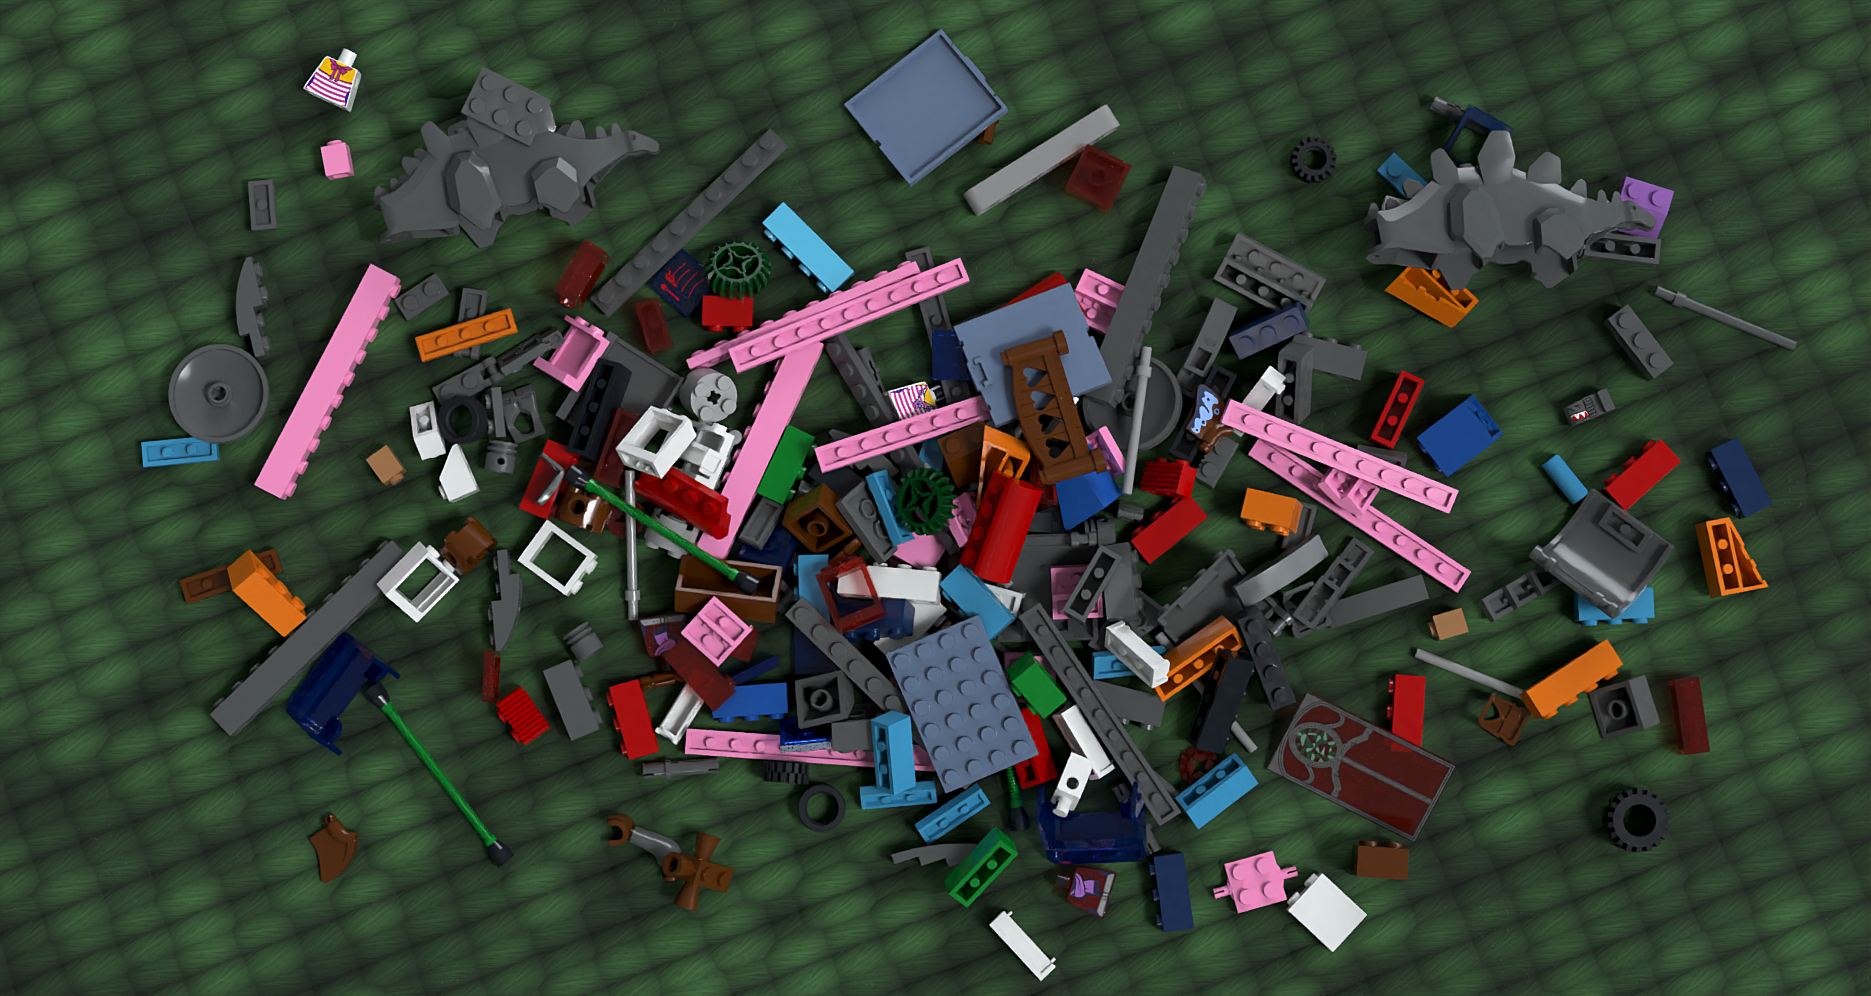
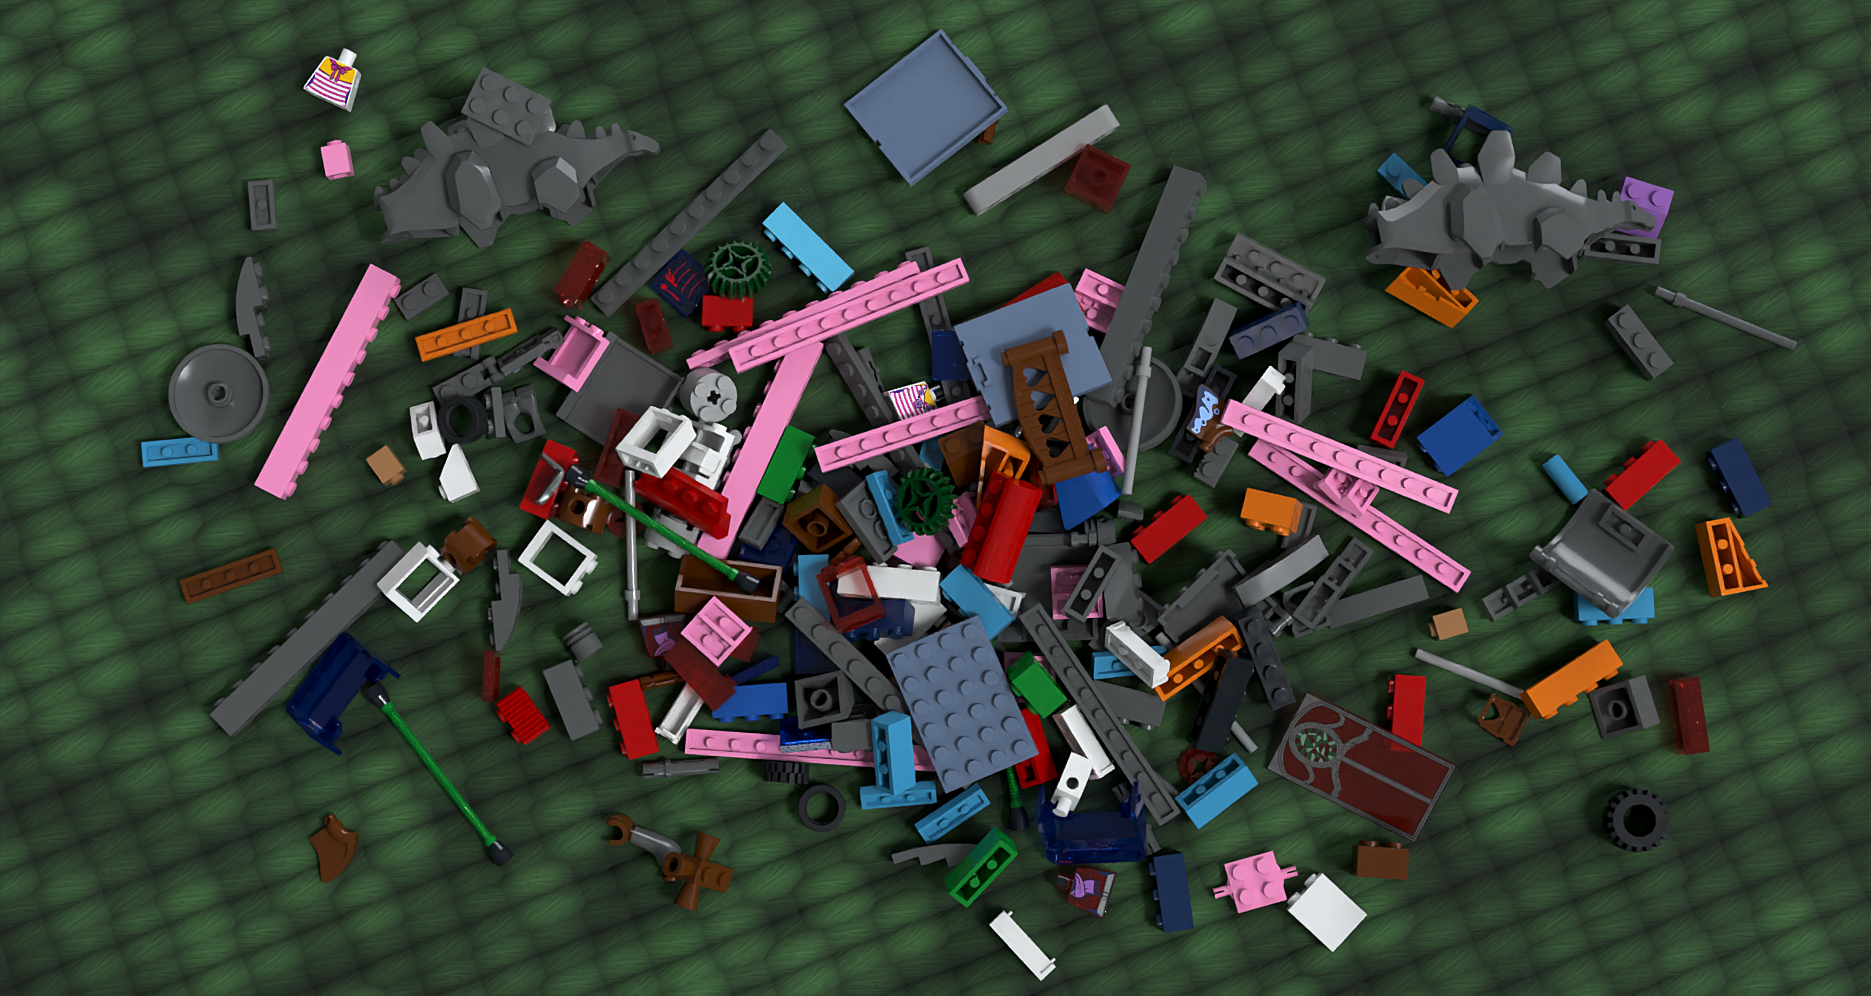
orange wedge [227,549,306,637] -> none
dark grey piece [484,440,518,474] -> none
black brick [566,358,632,465] -> none
red brick [1140,458,1197,499] -> none
black tyre [1290,136,1337,184] -> none
dark grey leg [1563,388,1615,427] -> none

